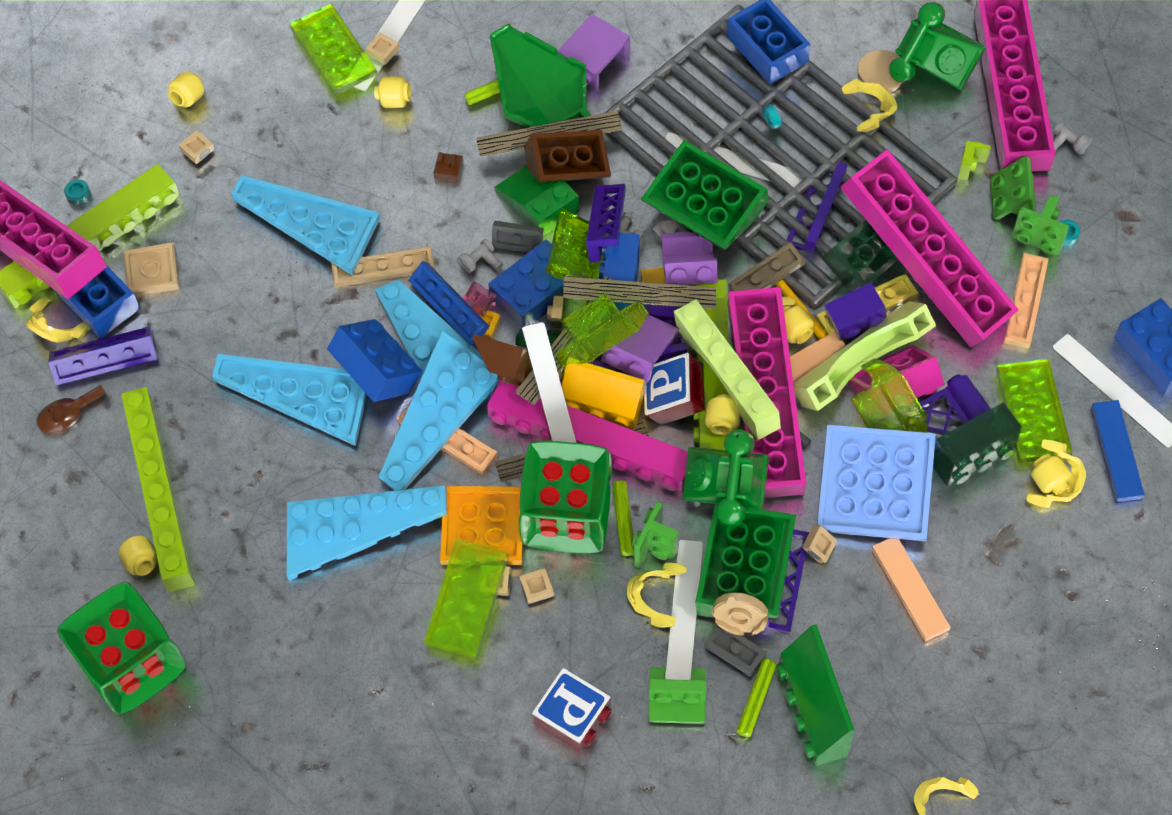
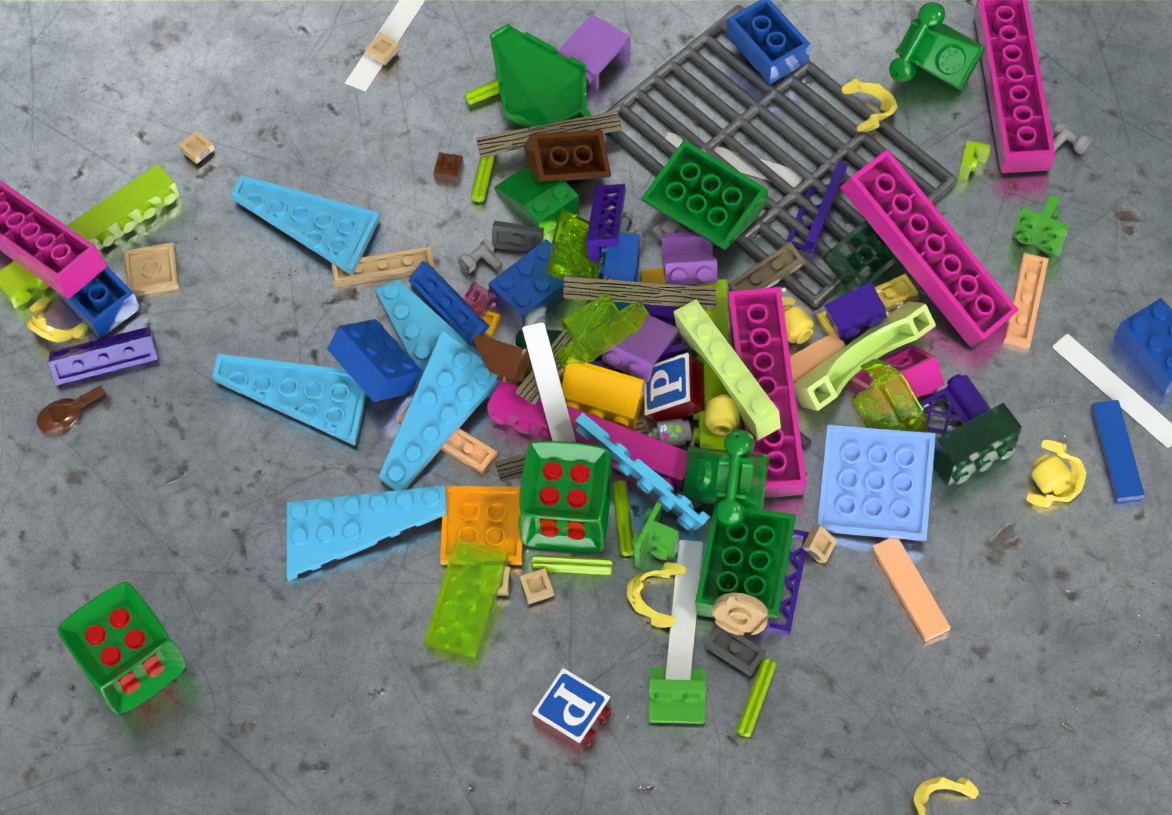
teal tile [64,179,91,205] -> none
light yellow head [118,535,158,576] -> none
lime brick [121,387,195,592] -> none
light yellow head [168,71,204,108] -> none
clear neon green plate [290,3,377,95] -> none
light yellow head [374,76,412,108] -> none
tan plate [547,296,565,331] -> none
teal tile [762,104,782,130] -> none
yellow bar [776,280,828,340] -> none
green slope [776,624,855,766] -> none
tan tile [857,50,903,92] -> none
bright green bracket [990,156,1036,220] -> none
clear neon green plate [996,359,1073,463] -> none
teal tile [1059,219,1080,246] -> none
none -> lime axle [471,155,495,203]
none -> lime axle [532,555,612,575]
none -> medium azure wing [574,413,710,531]
none -> light grey brick [652,418,692,446]

